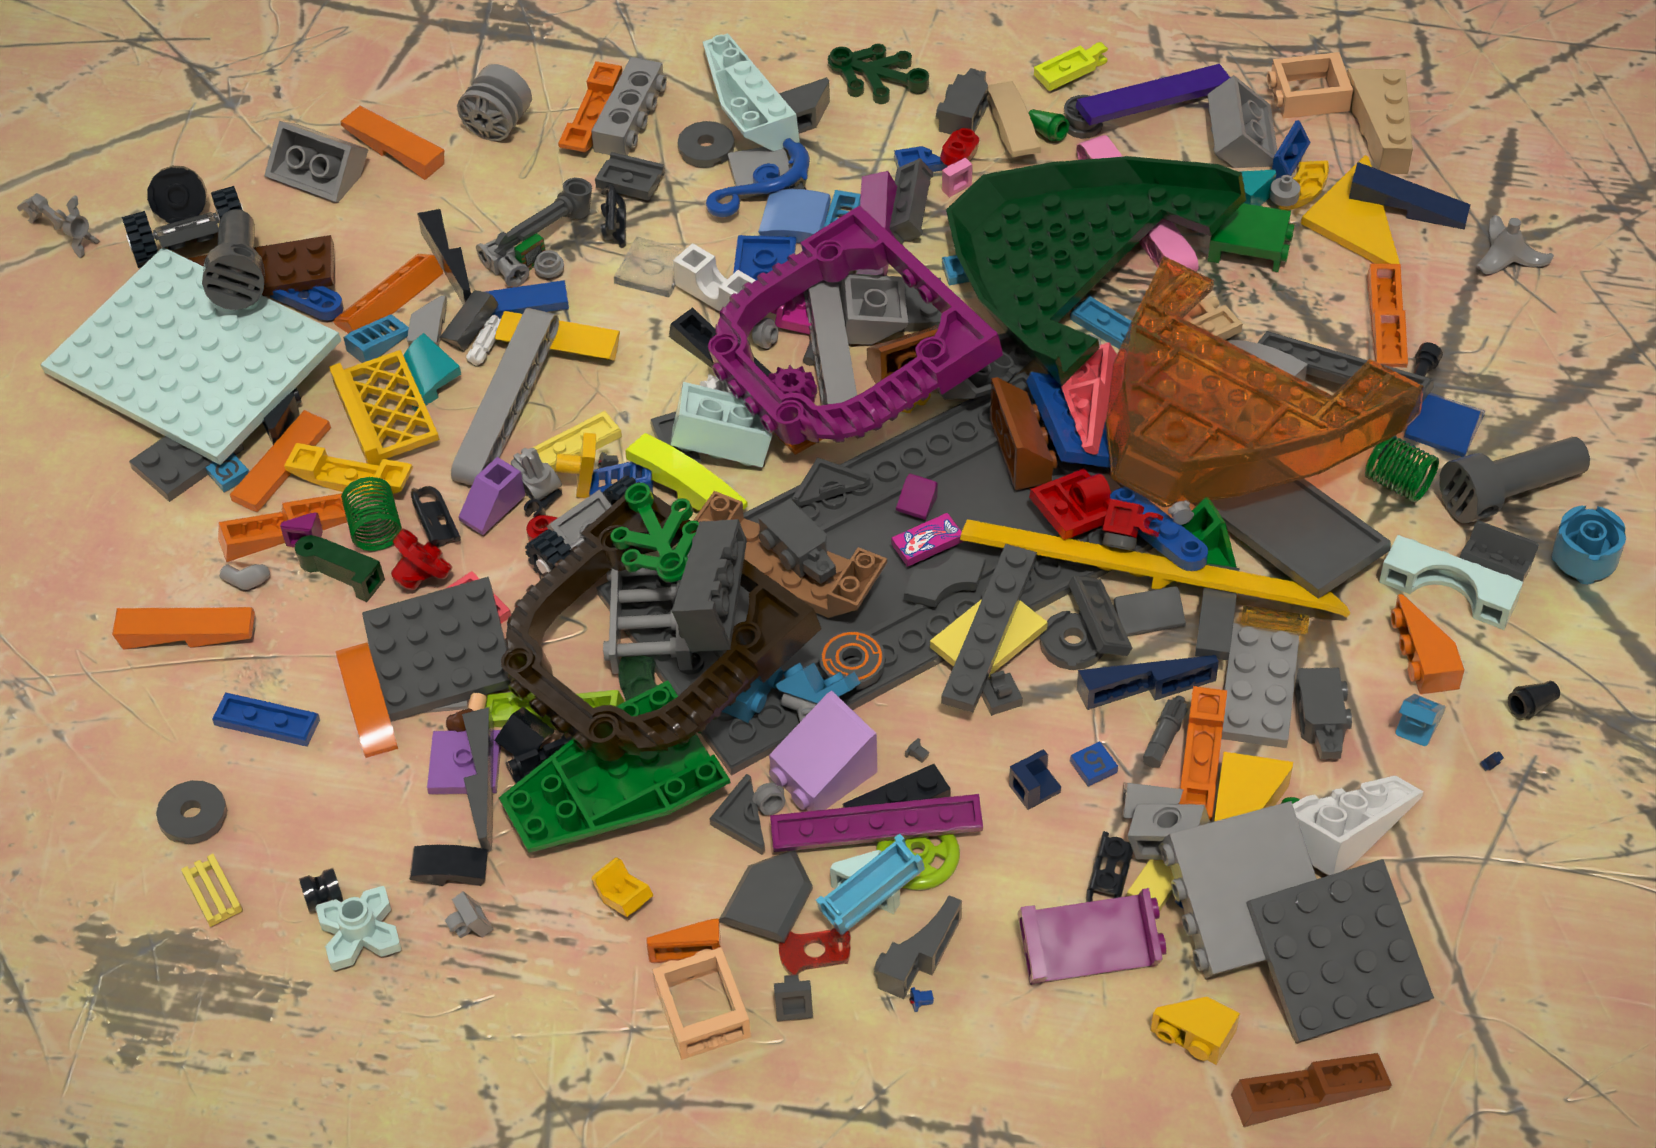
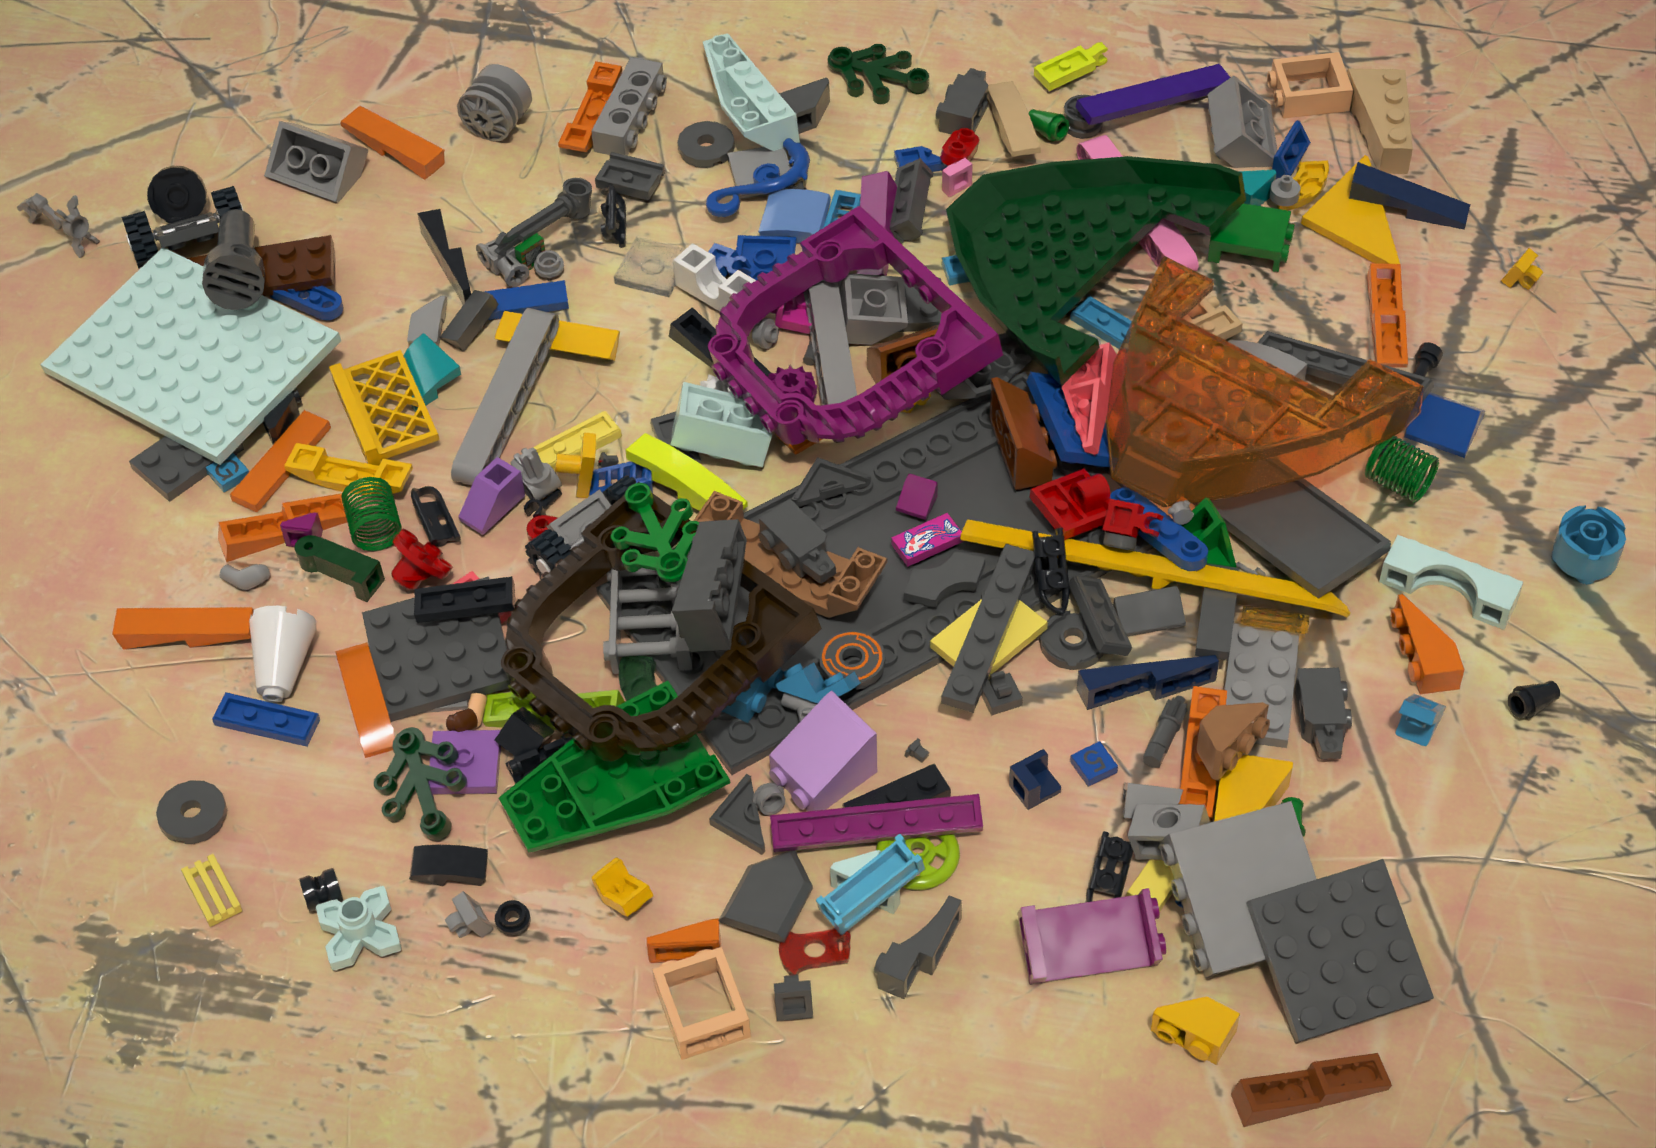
orange slope [333,254,443,334] -> none
dark azure slope [343,314,409,363] -> none
dark grey slope [462,707,494,852] -> none
white axle [466,315,501,366] -> none
blue piece [909,987,934,1012] -> none
white wedge [1292,776,1424,875] -> none
dark grey piece [1439,437,1590,523] -> none
dark grey bracket [1460,521,1539,581] -> none
light grey piece [1476,215,1554,274] -> none
dark blue piece [1479,751,1504,771] -> none
none -> white cone [249,605,317,702]
none -> dark green plant [374,727,467,841]
none -> black plate [414,576,515,623]
none -> black plate [495,900,531,935]
none -> blue plate [708,243,752,277]
none -> black piece [1032,528,1070,615]
none -> medium nougat slope [1196,702,1270,781]
none -> light grey piece [1236,562,1265,576]
none -> yellow tile [1501,248,1543,290]

